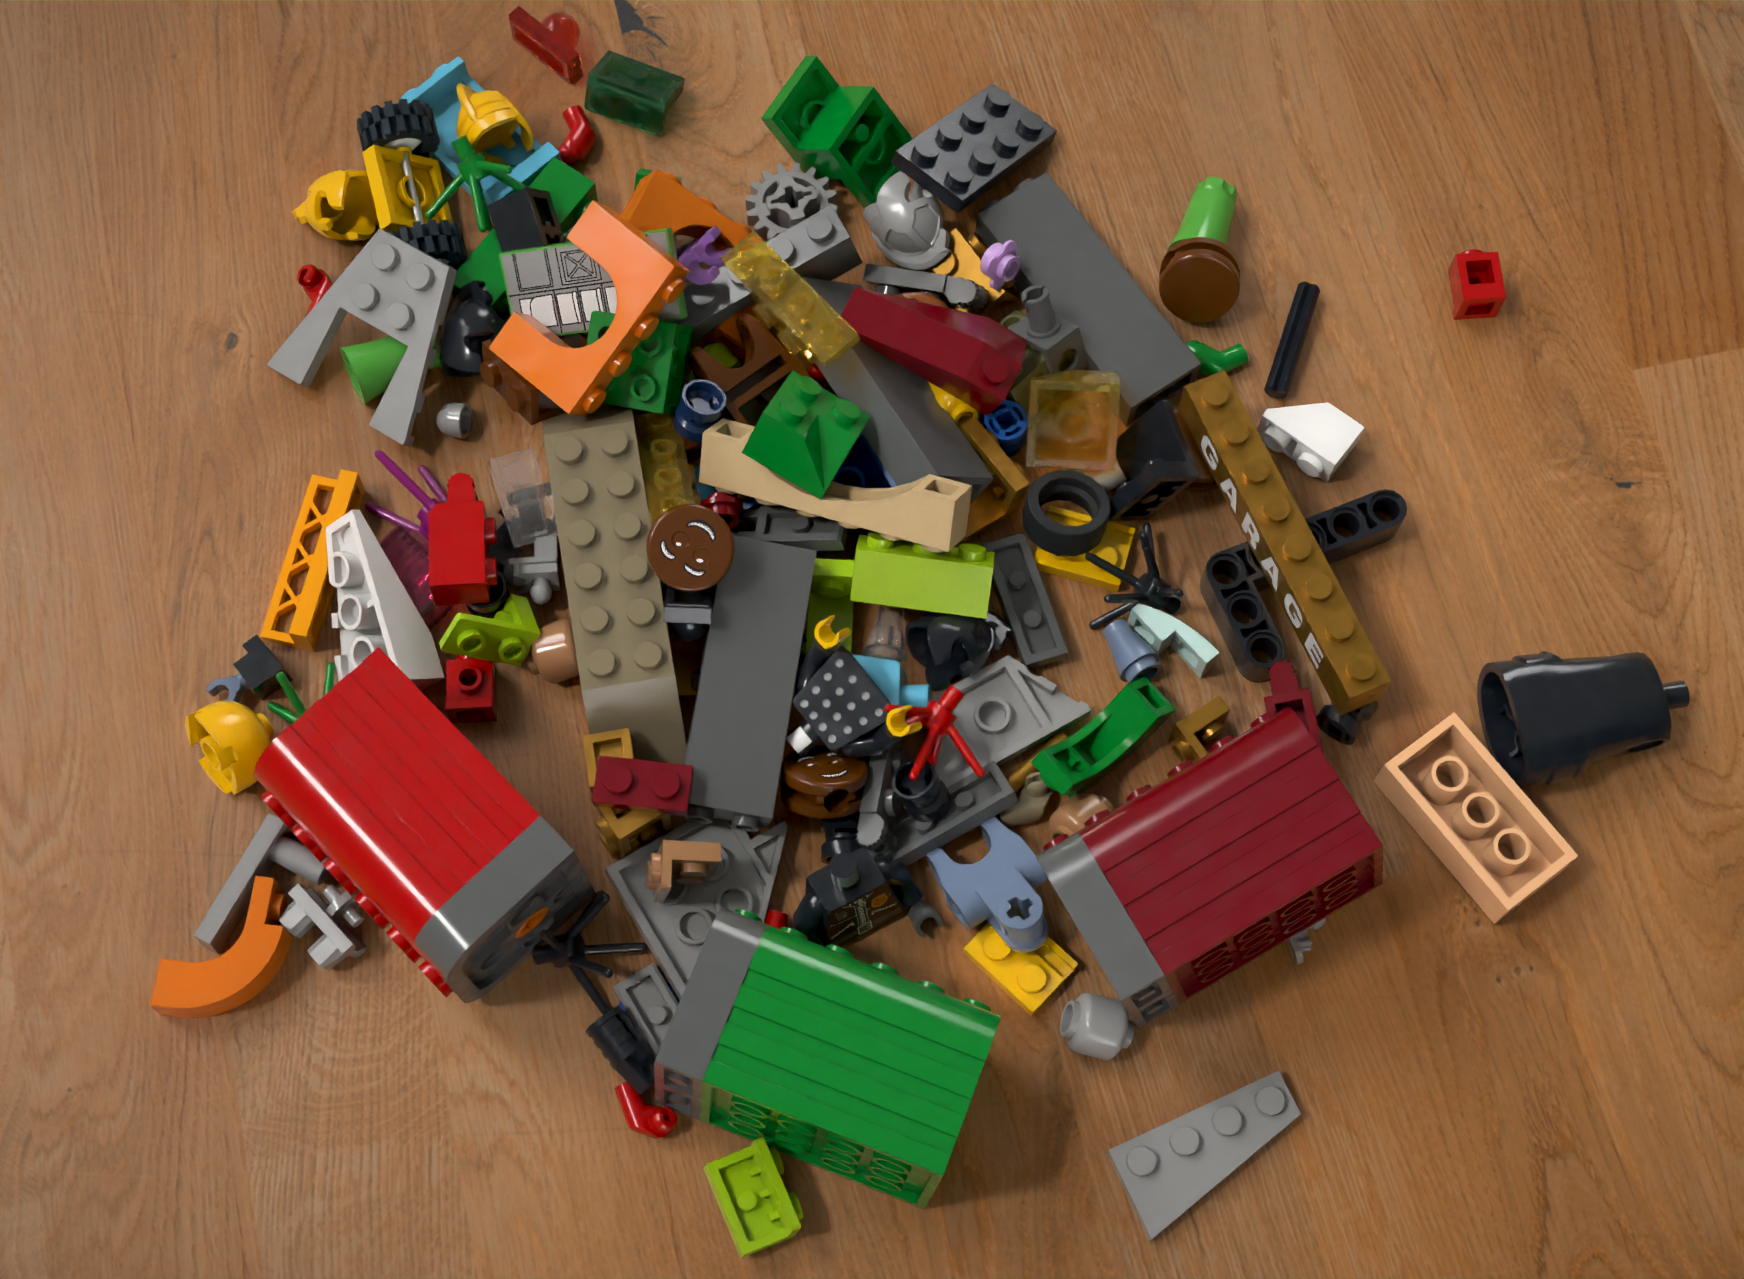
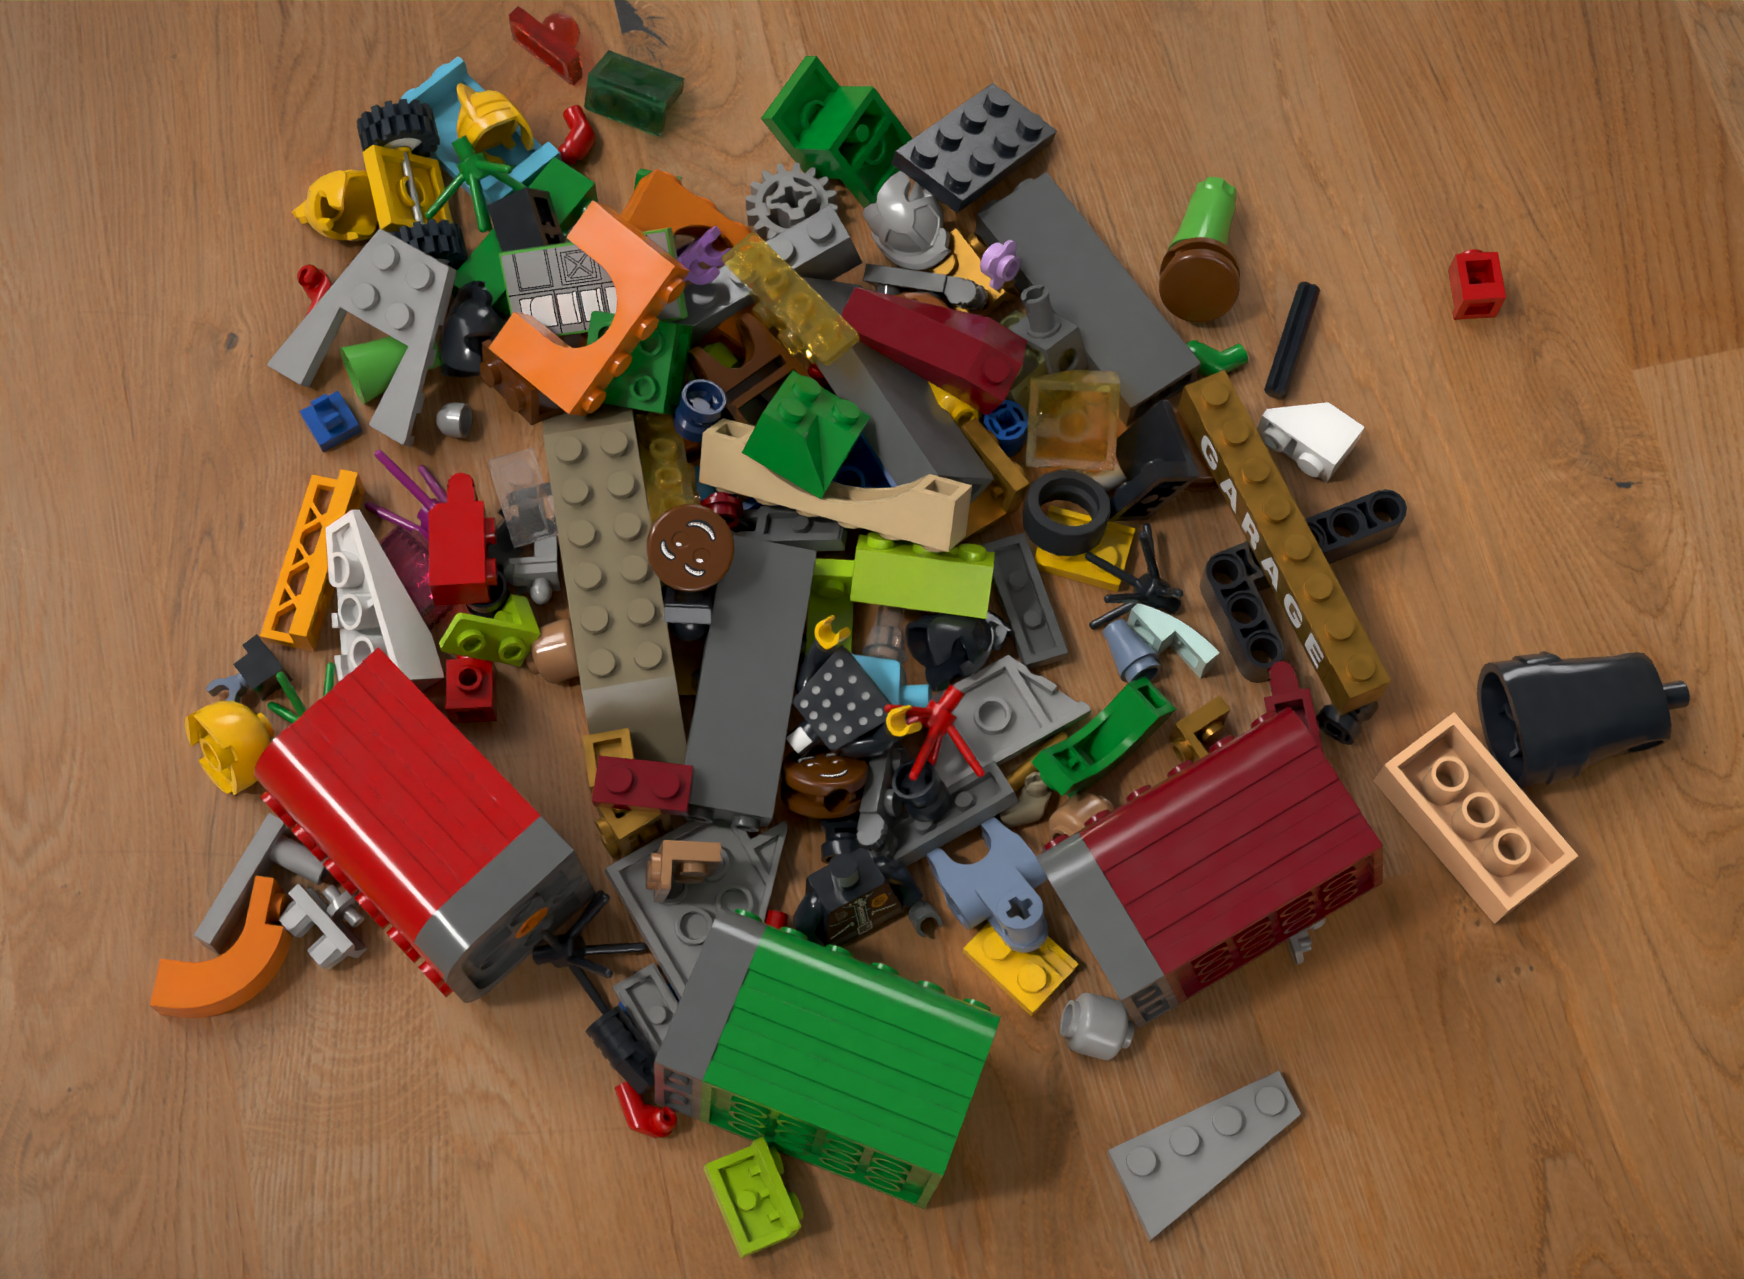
none -> blue tile [299,391,362,452]

